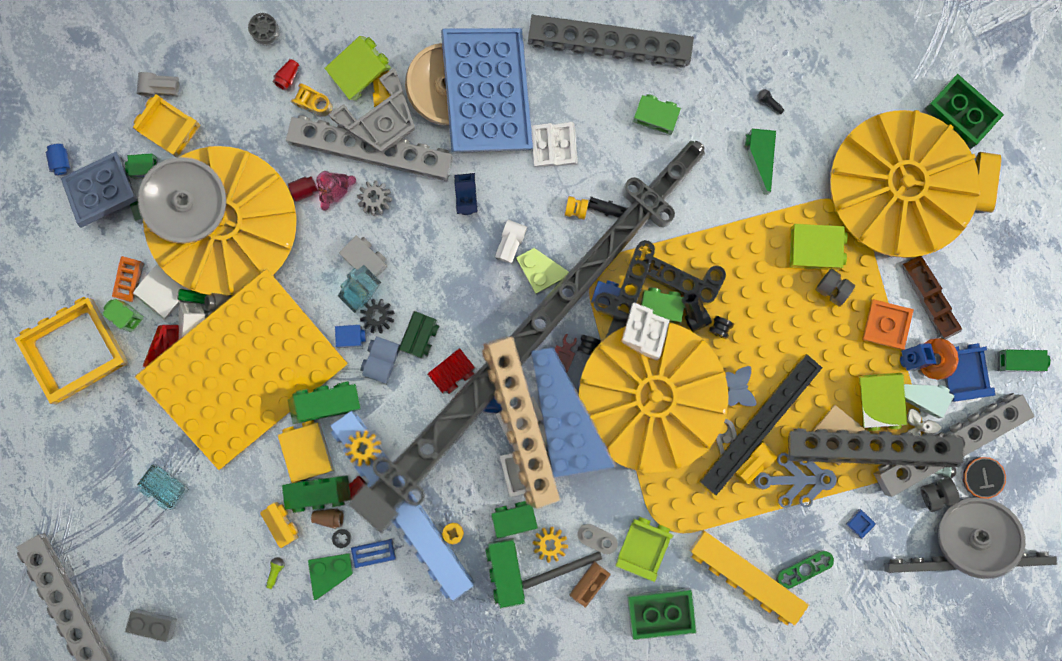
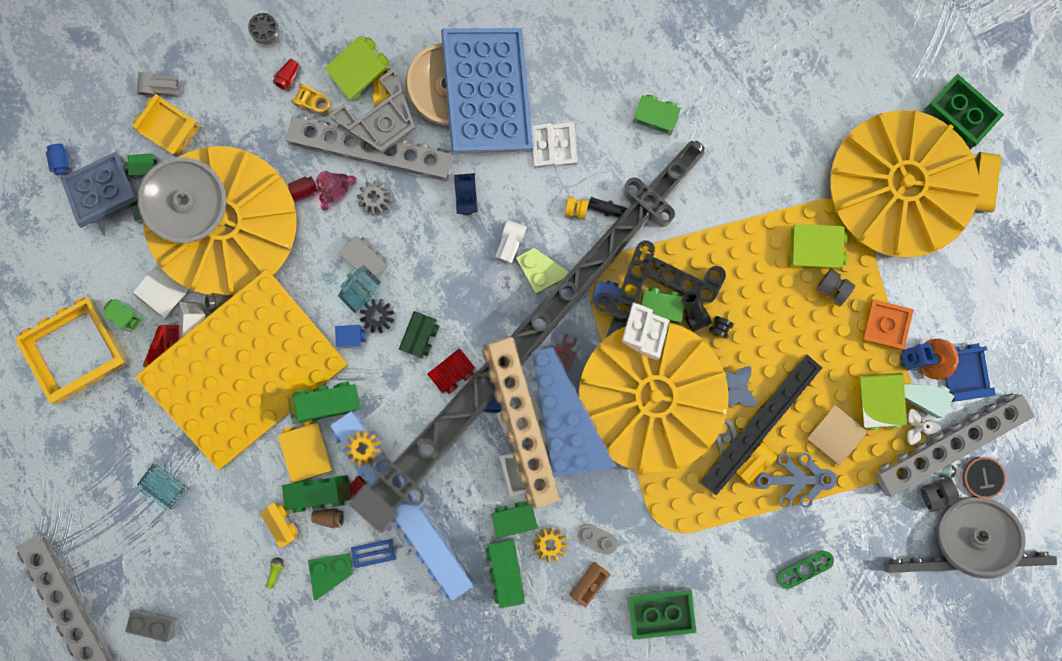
orange slope [112,256,144,302] -> none
green axle [177,289,207,304] -> none
black bush [332,529,352,548] -> none
sand blue brick [360,336,400,385] -> none
yellow wheel [442,522,464,544] -> none
dark grey bar [522,552,602,589] -> none
dark grey brick [528,14,694,68] -> none
black wheel [577,335,601,355] -> none
lime panel [614,516,673,582] -> none
yellow brick [689,530,809,626] -> none
green slope [744,128,776,195] -> none
black piece [758,89,785,114] -> none
dark grey brick [788,428,964,468] -> none
blue tile [846,509,876,539] -> none
reddish brown slope [903,256,962,340] -> none
green brick [1000,349,1051,372] -> none

